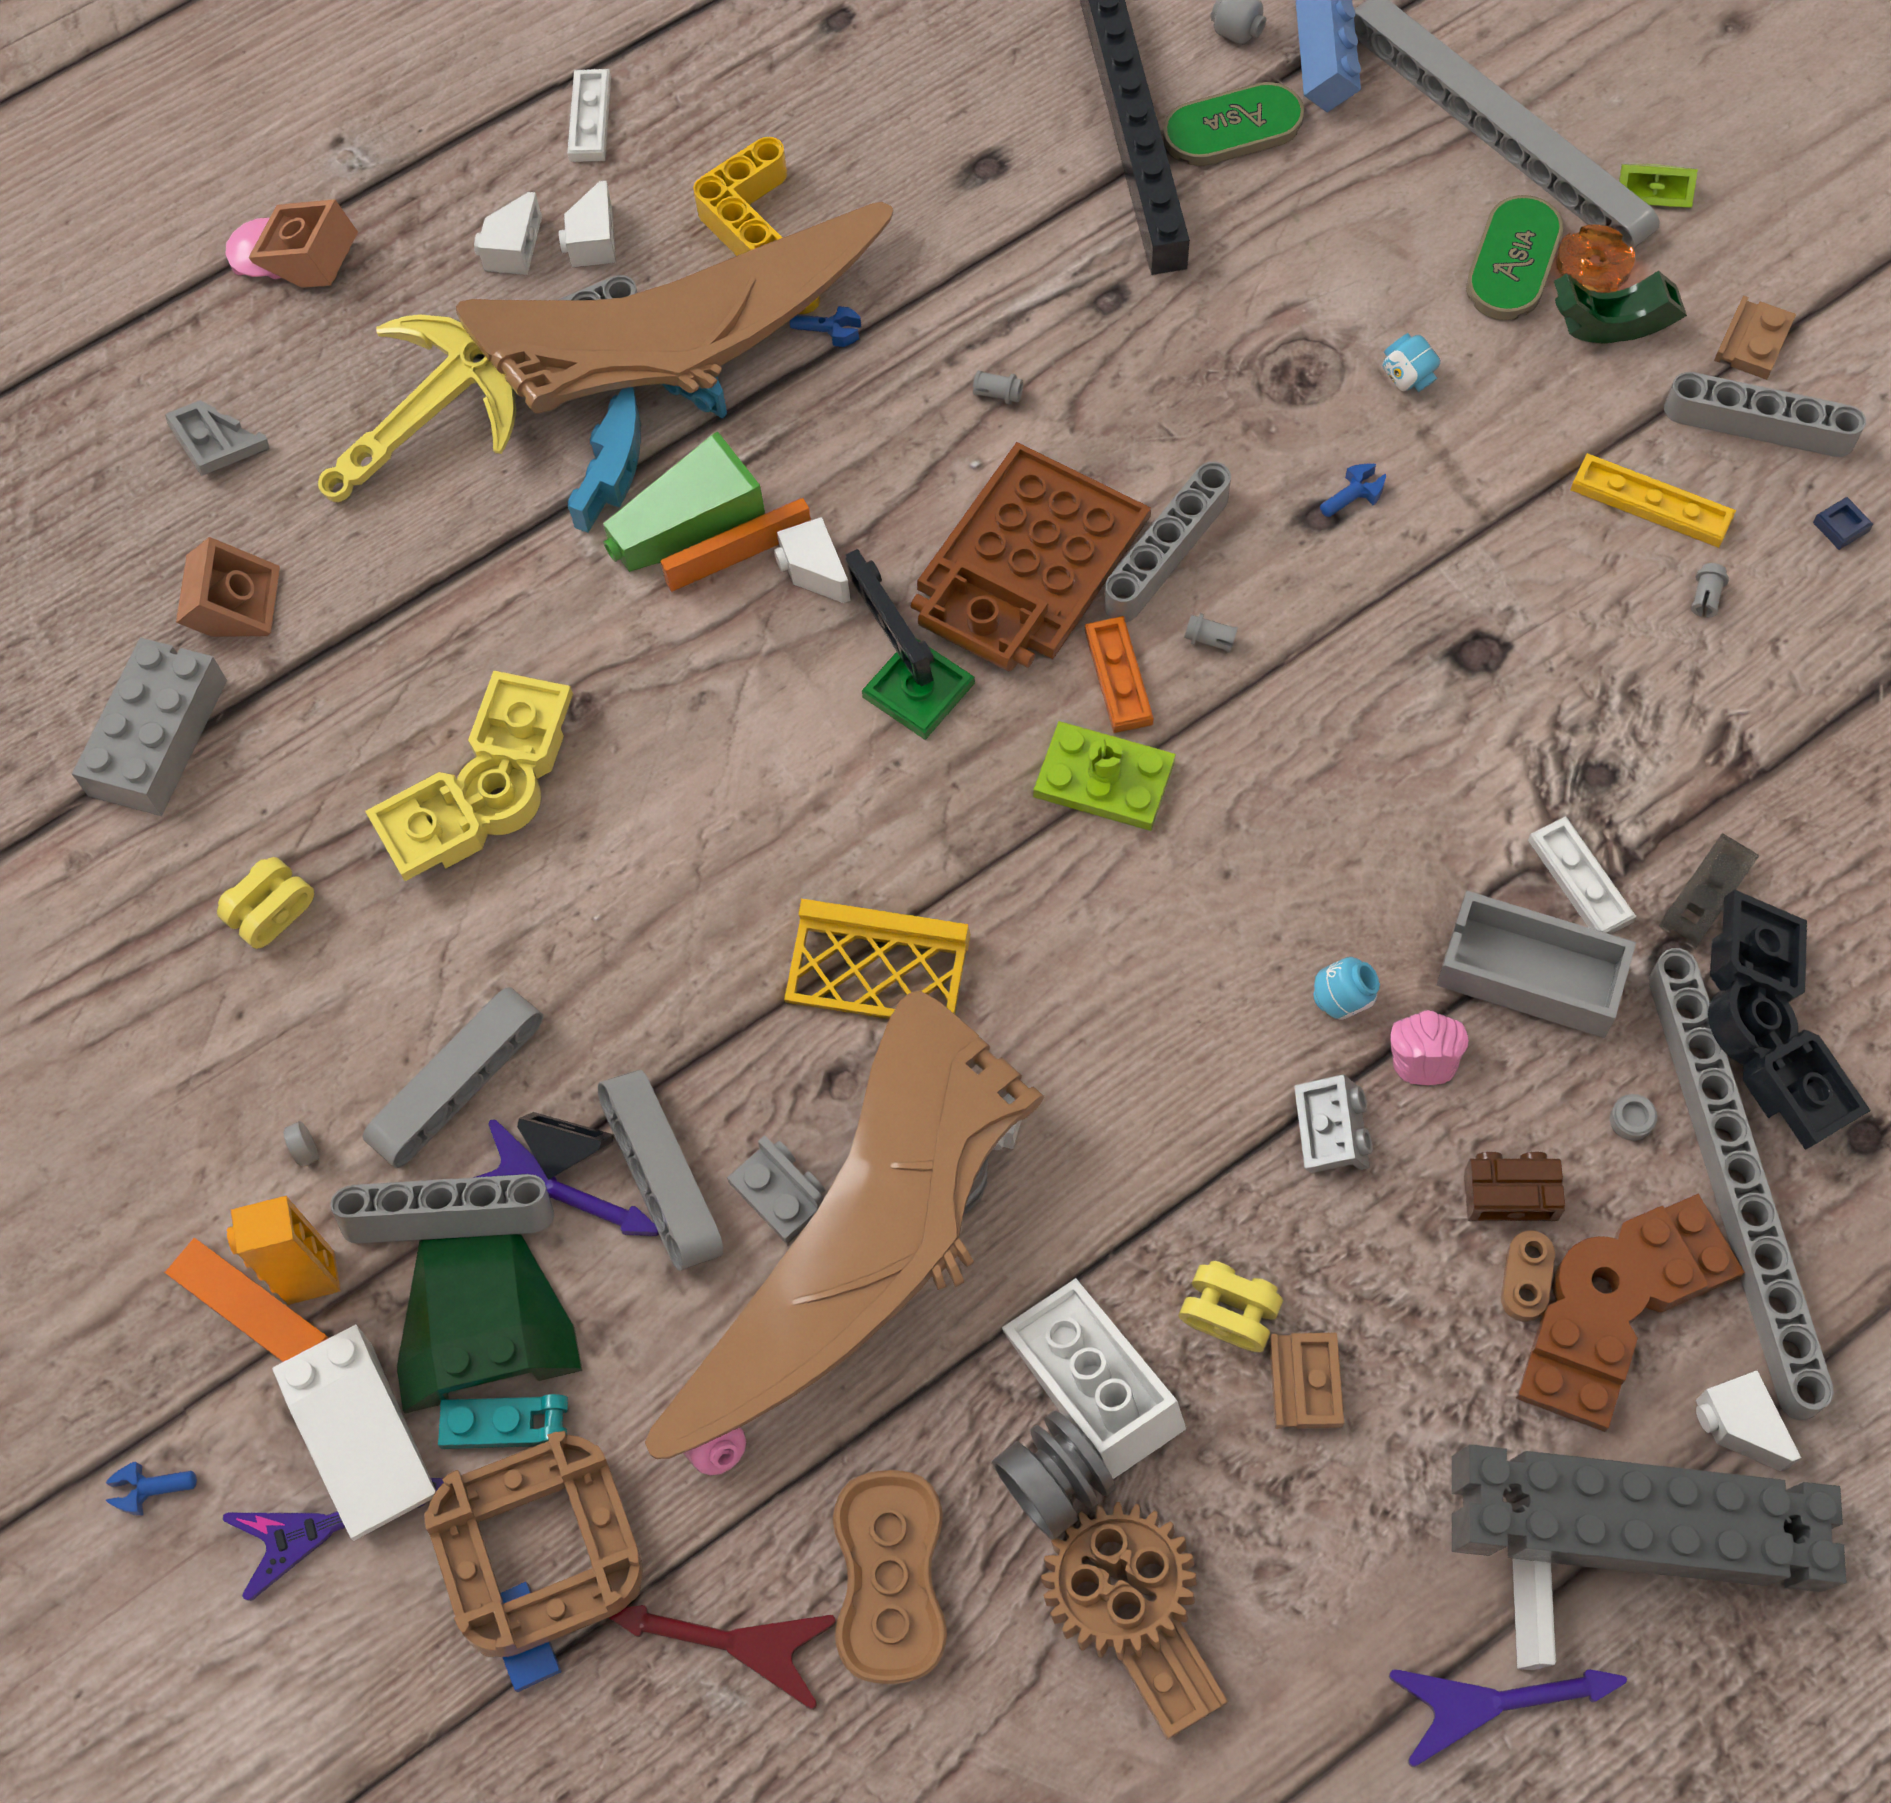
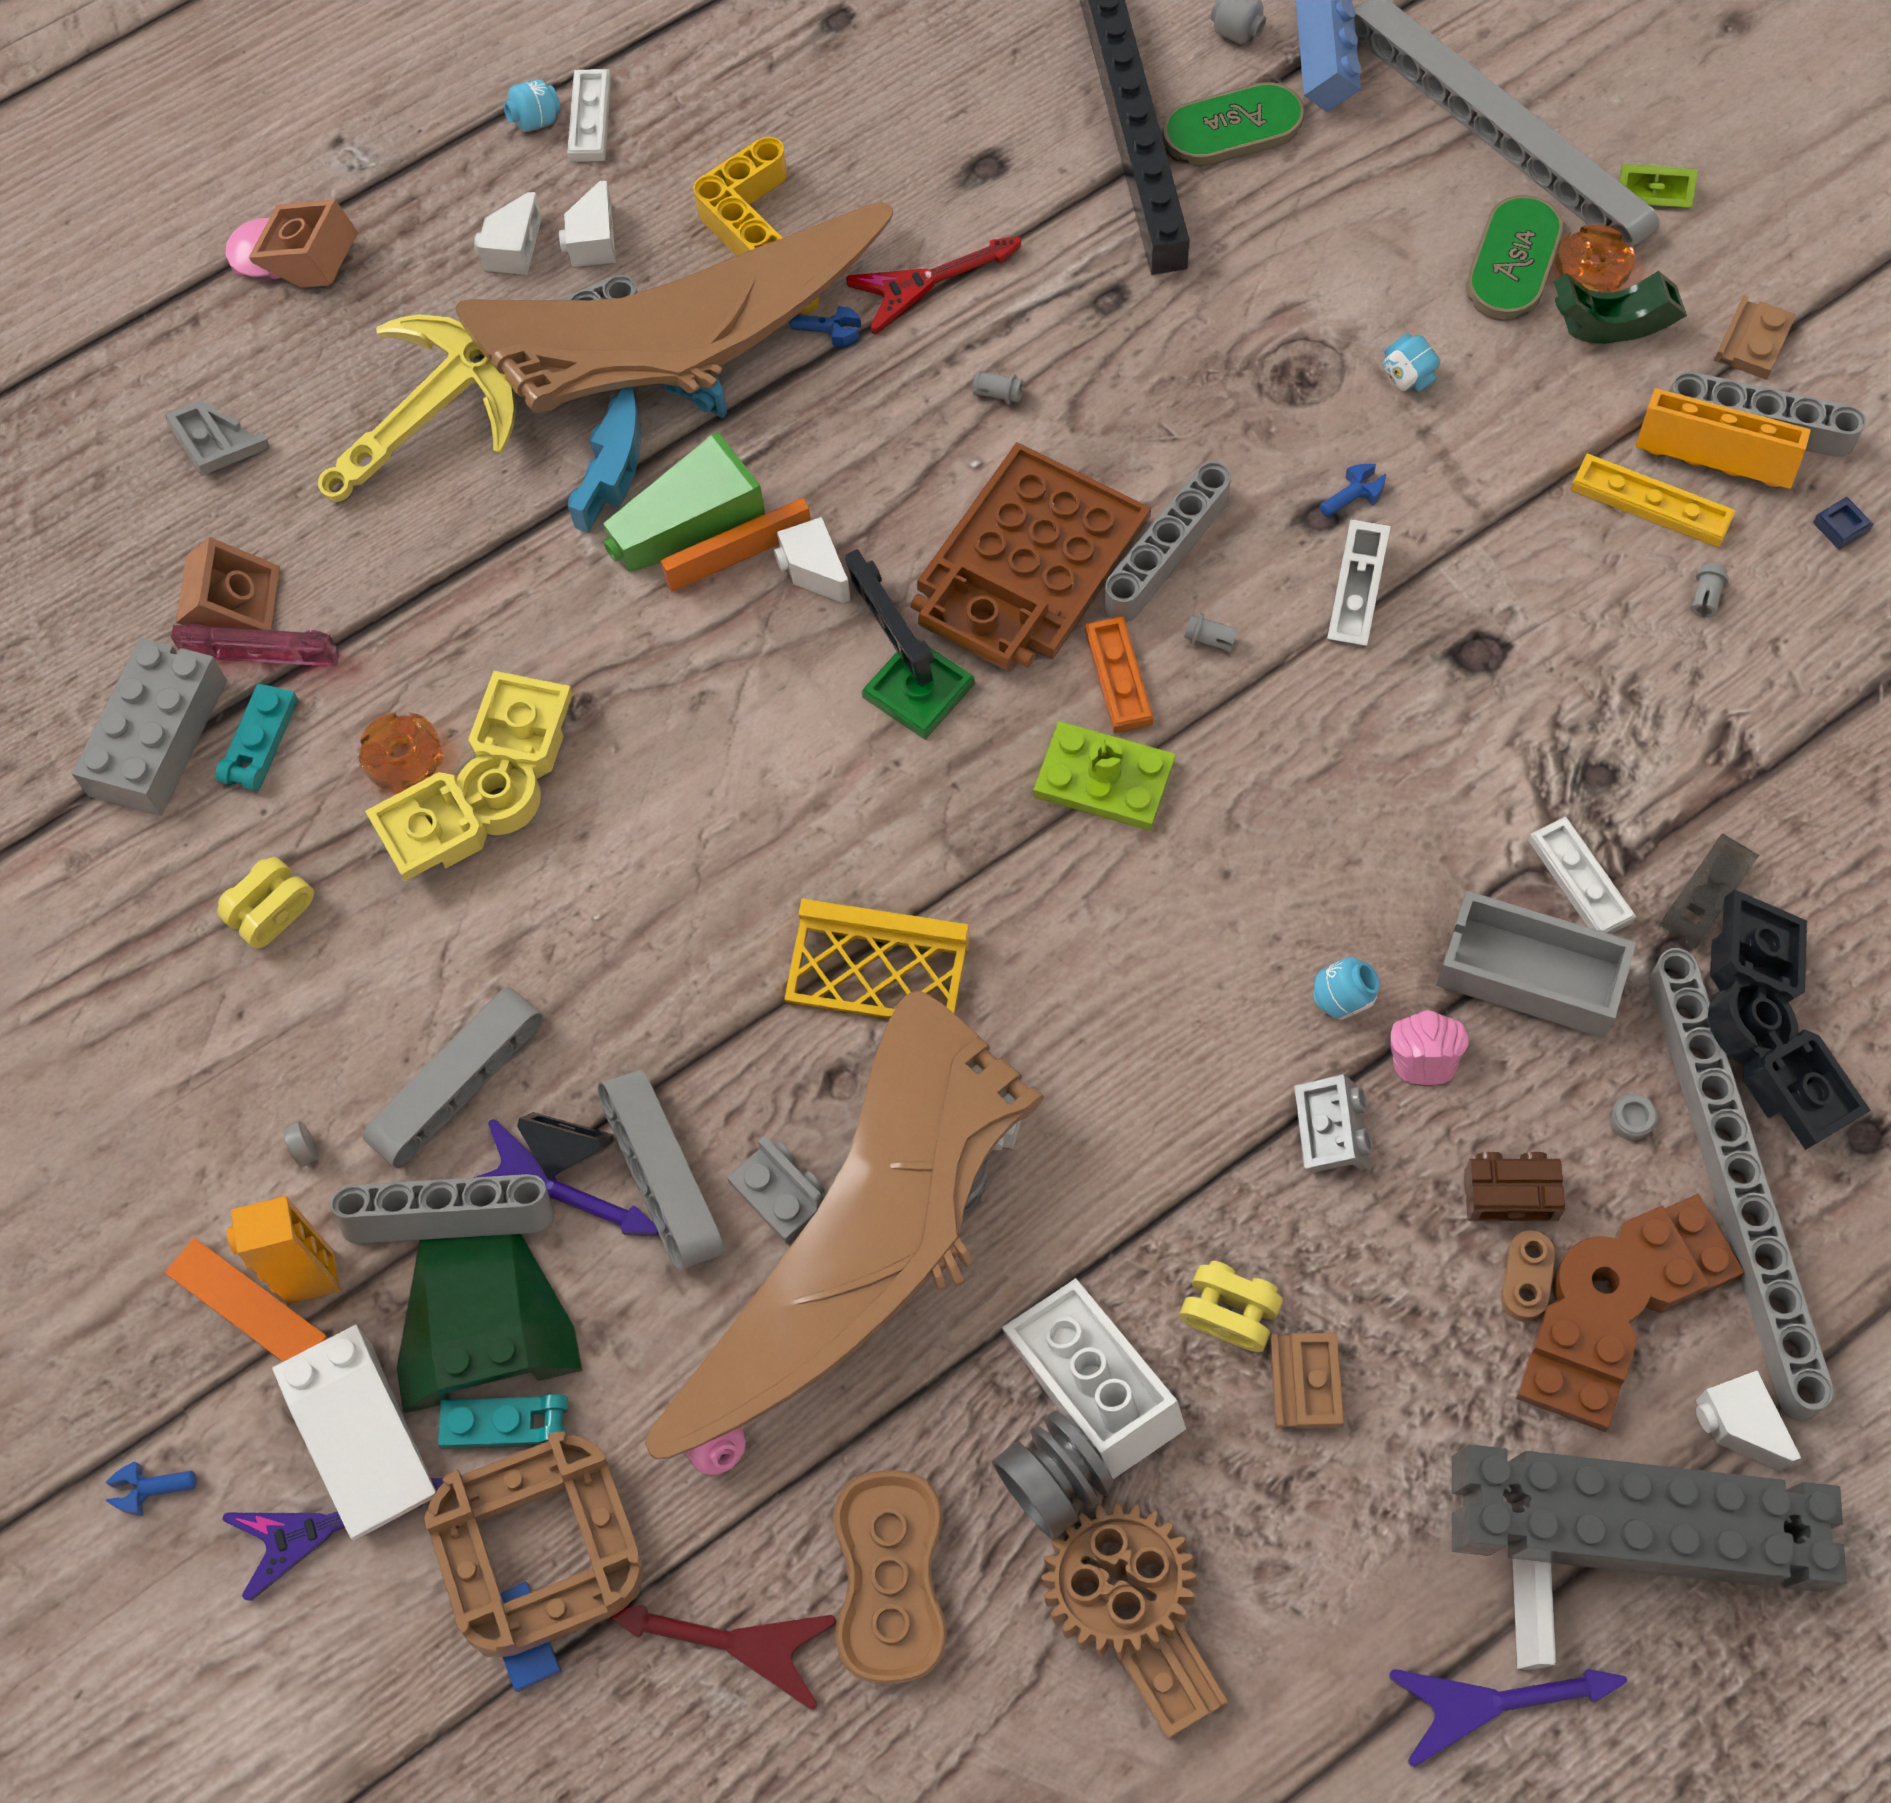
none -> clear pink plate [171,623,340,667]
none -> teal plate [215,683,299,791]
none -> clear orange plate [358,712,444,794]
none -> medium azure head [503,79,560,132]
none -> red piece [846,237,1021,334]
none -> white slope [1327,519,1391,646]
none -> light orange brick [1635,388,1811,489]

